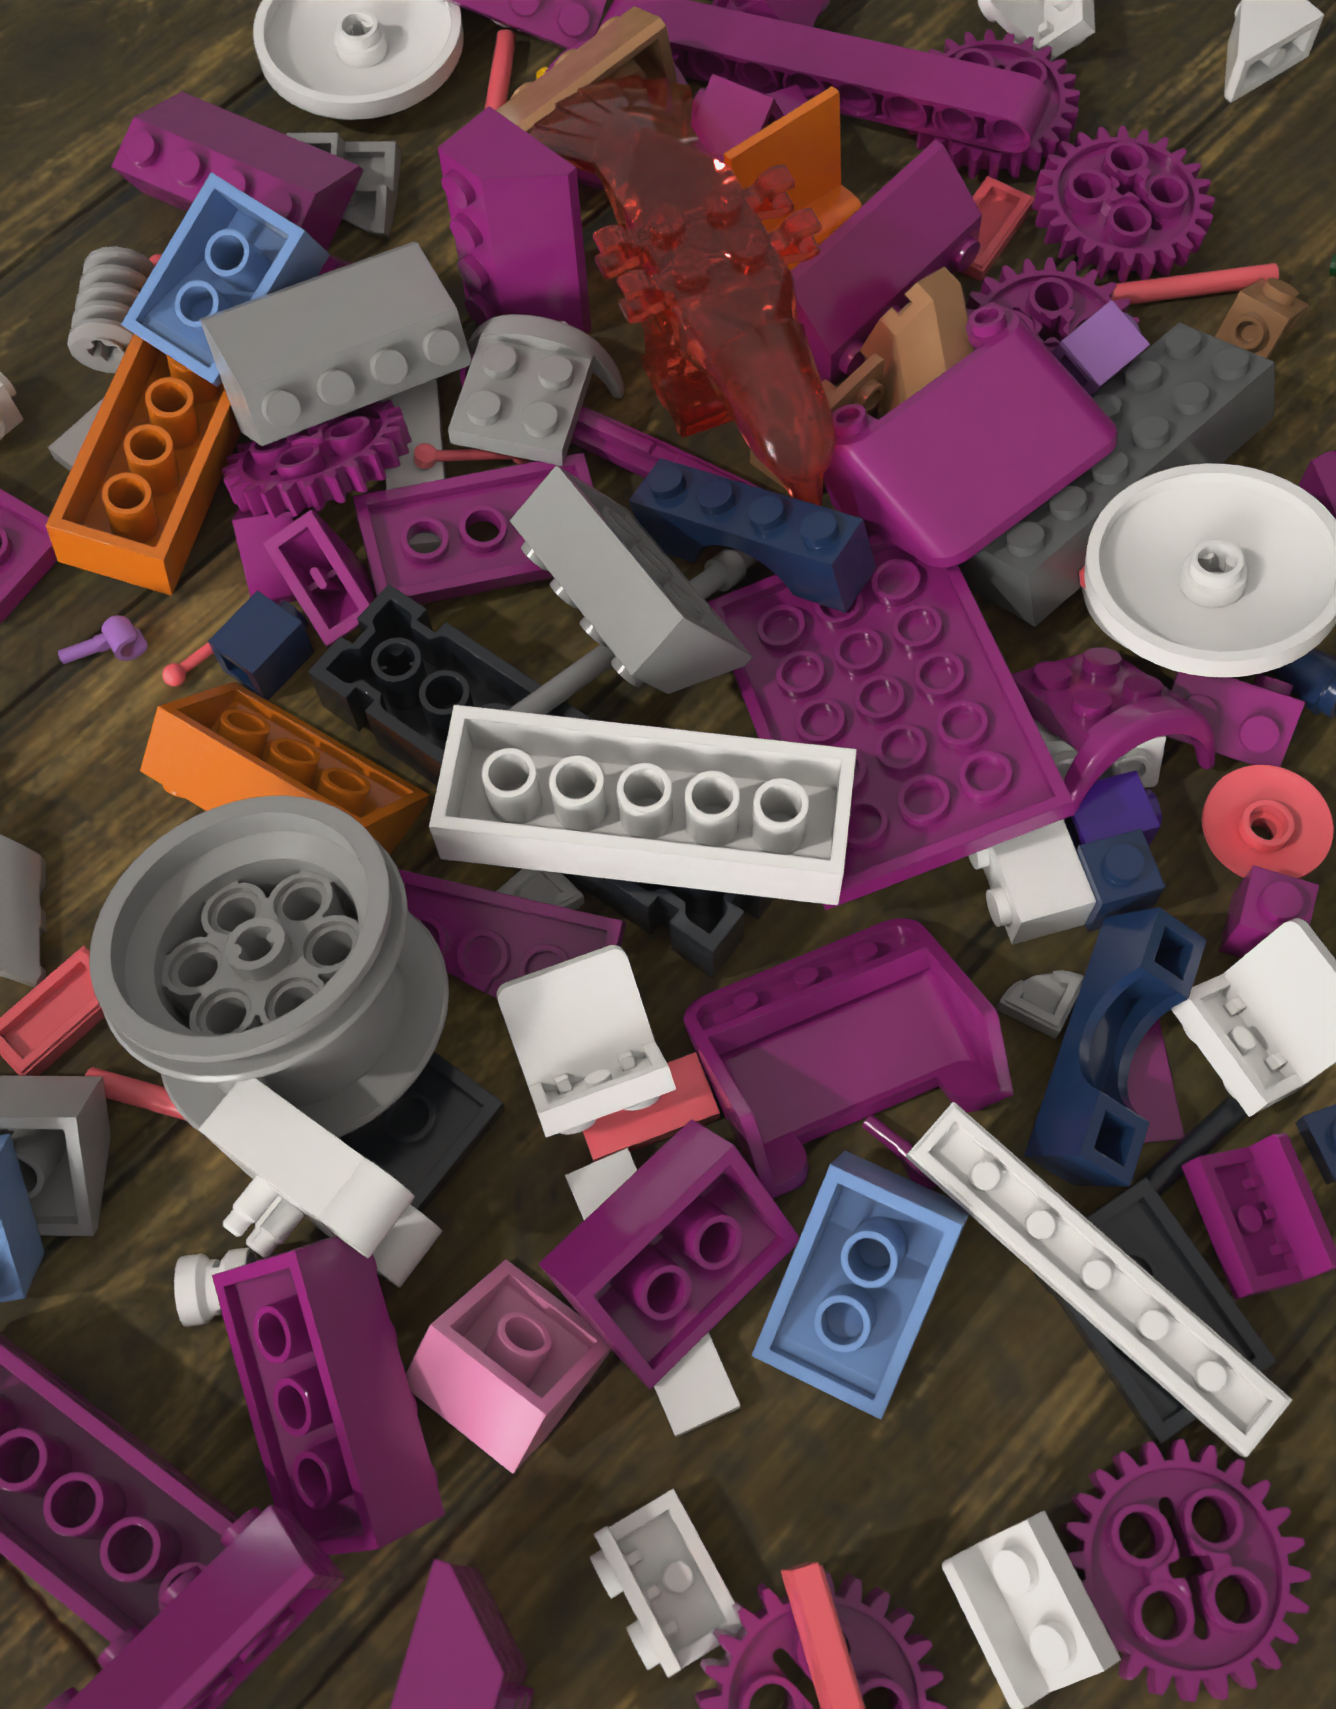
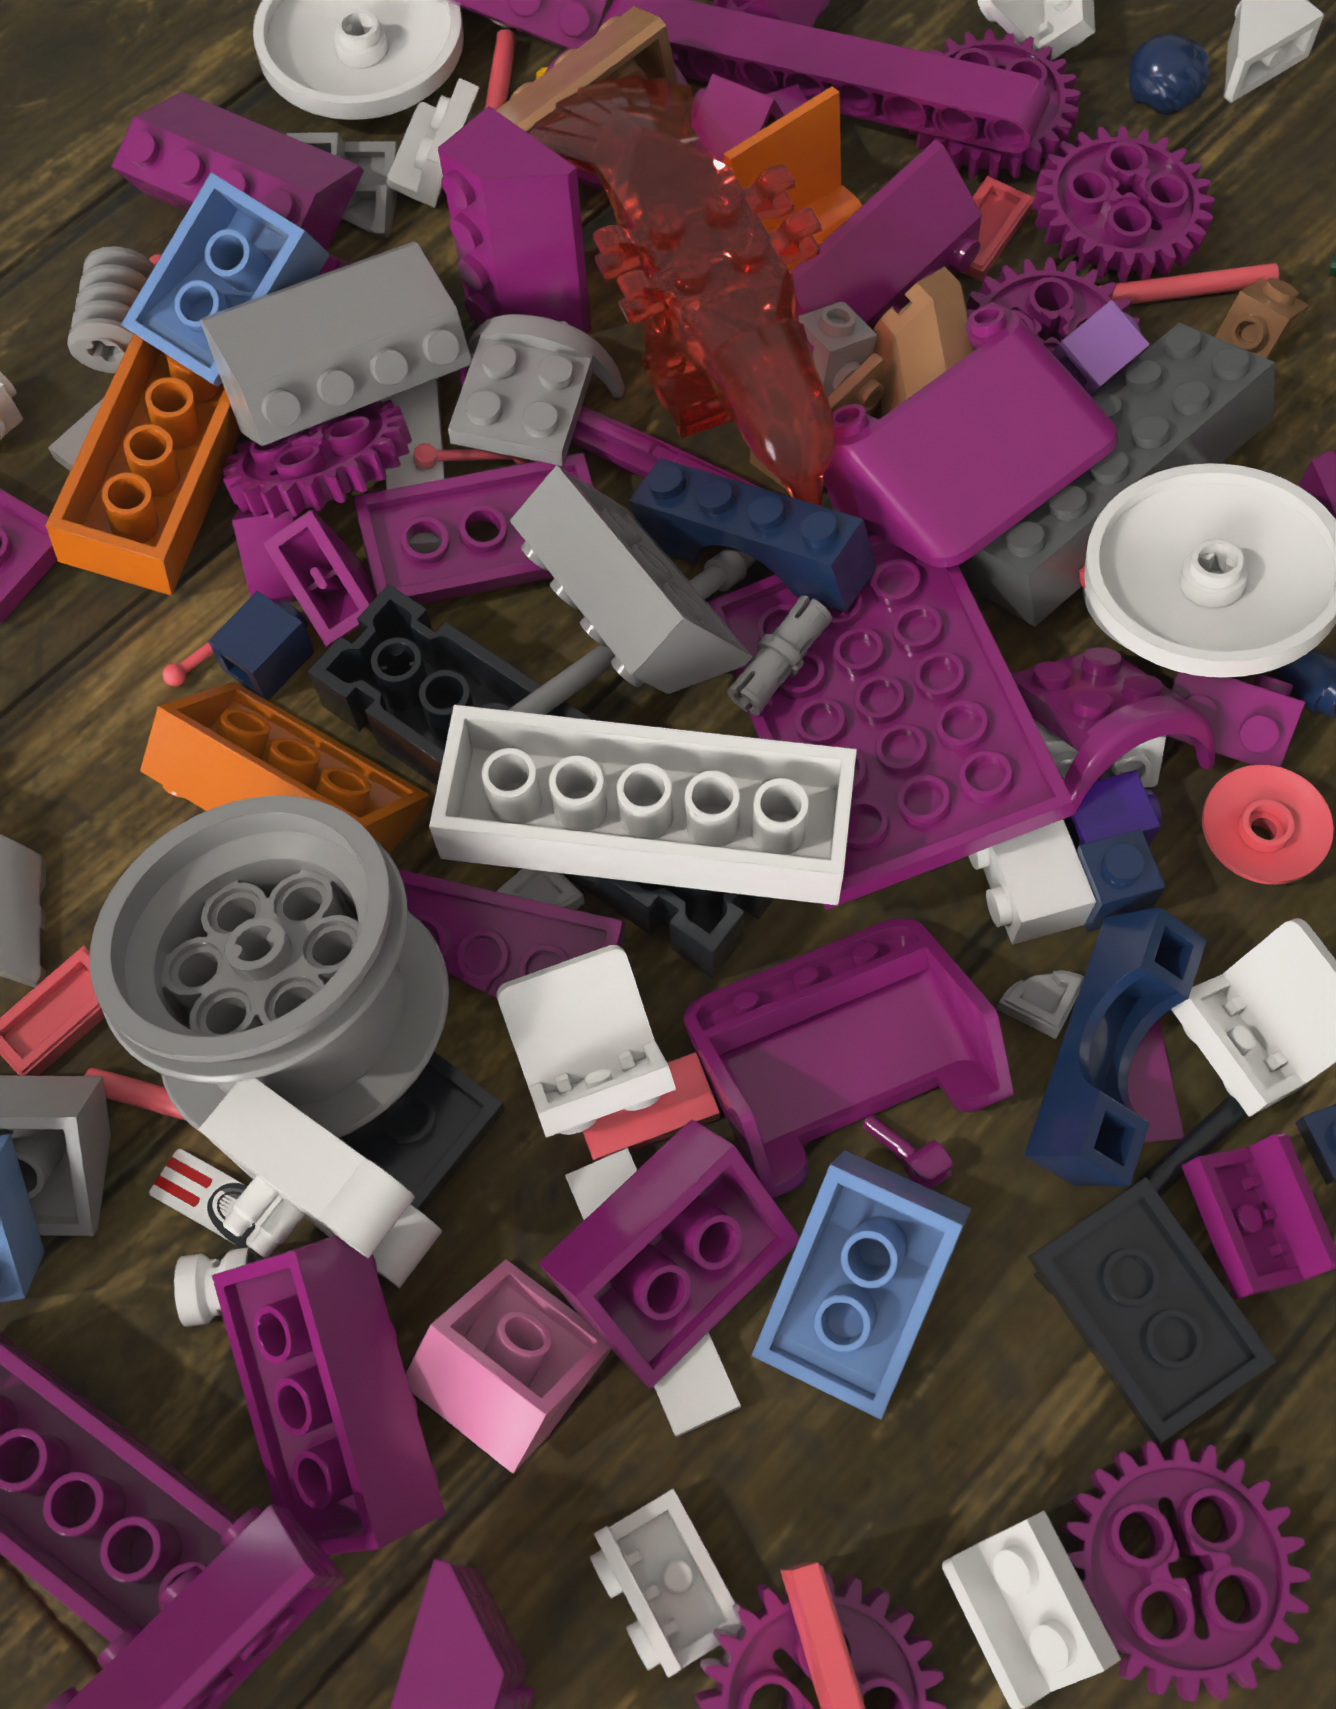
medium lavender hand [58,615,148,664] -> none
white tile [905,1102,1292,1457] -> none
magenta brick [1219,865,1319,958] -> none
none -> sticker [149,1149,270,1248]
none -> white bracket [386,78,479,208]
none -> light grey pin [727,595,832,716]
none -> light grey bracket [797,302,877,406]
none -> dark blue hair [1129,34,1210,114]

